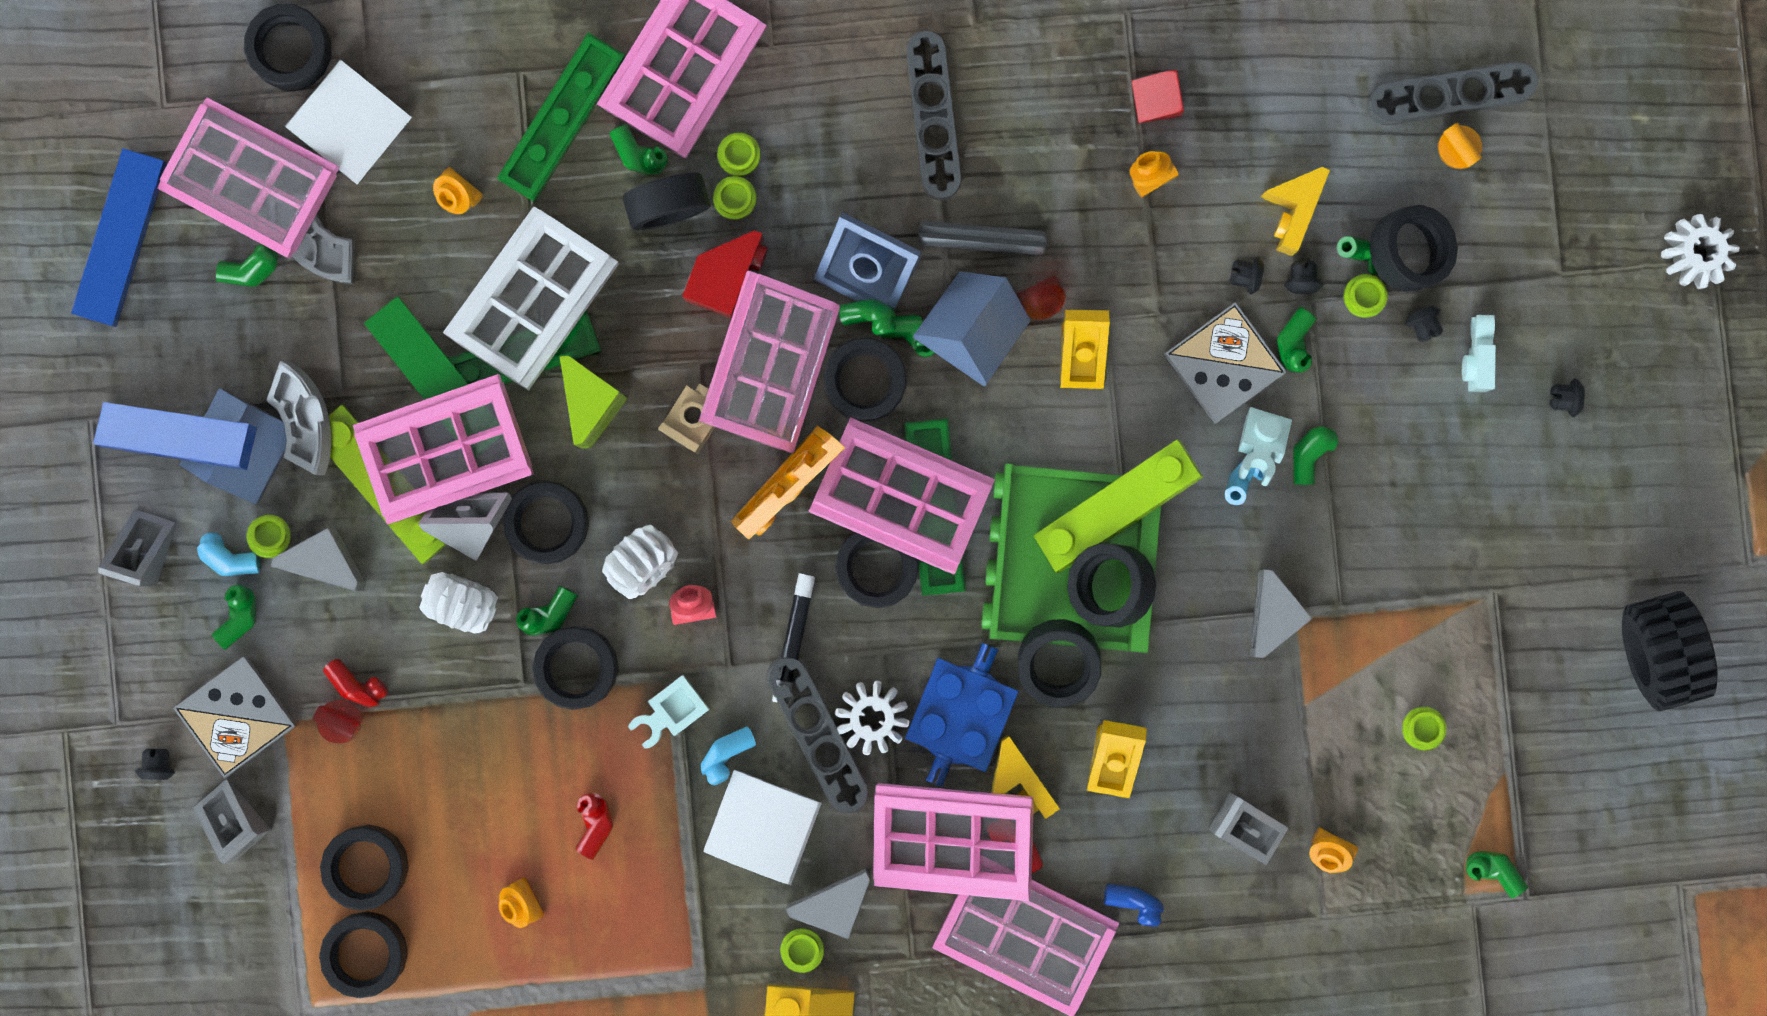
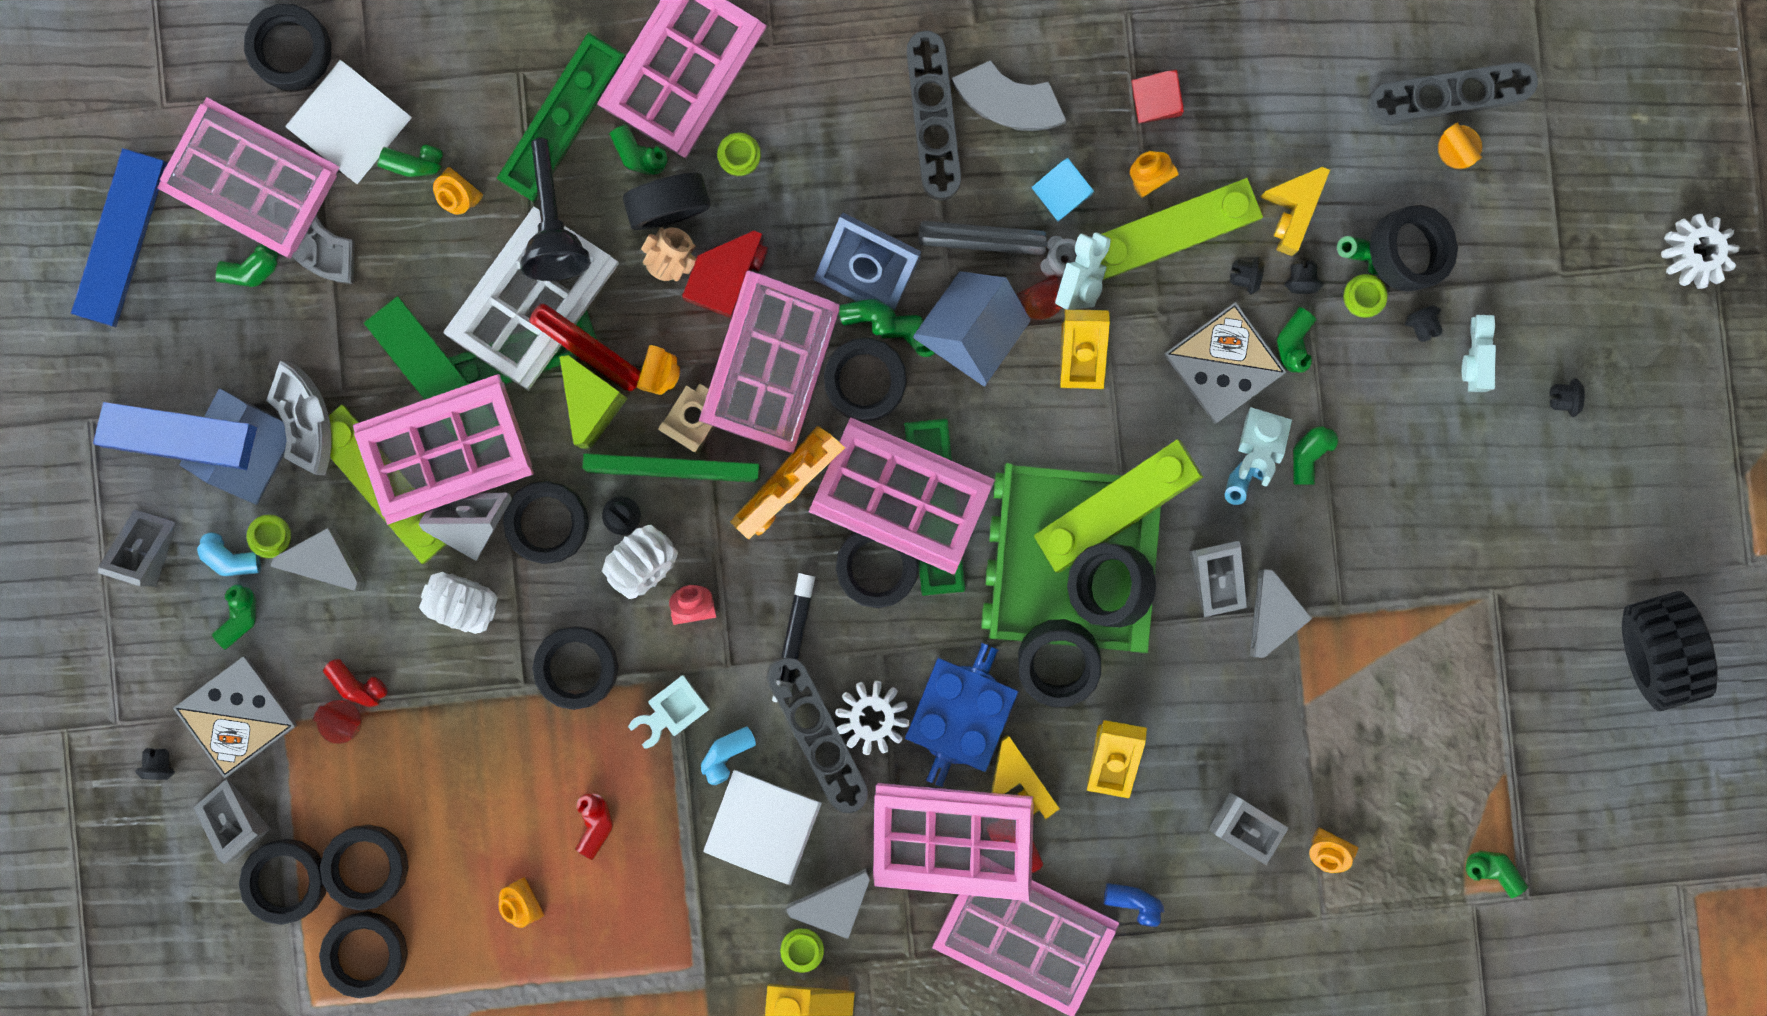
green arm [516,585,578,636] -> none
lime plate [713,176,757,220] -> none
lime plate [1402,707,1446,751] -> none
none -> black tyre [239,839,326,925]
none -> green arm [377,144,443,177]
none -> black piece [520,137,591,281]
none -> red axle [529,304,641,391]
none -> green tile [583,454,761,483]
none -> black piece [602,496,641,535]
none -> light orange plate [637,345,680,395]
none -> light nougat gear [641,227,696,281]
none -> light grey tile [951,60,1066,131]
none -> medium azure slope [1032,158,1094,222]
none -> light grey plate [1040,236,1077,278]
none -> light aqua plate [1055,232,1110,310]
none -> lime plate [1100,178,1263,281]
none -> light grey slope [1189,541,1247,617]

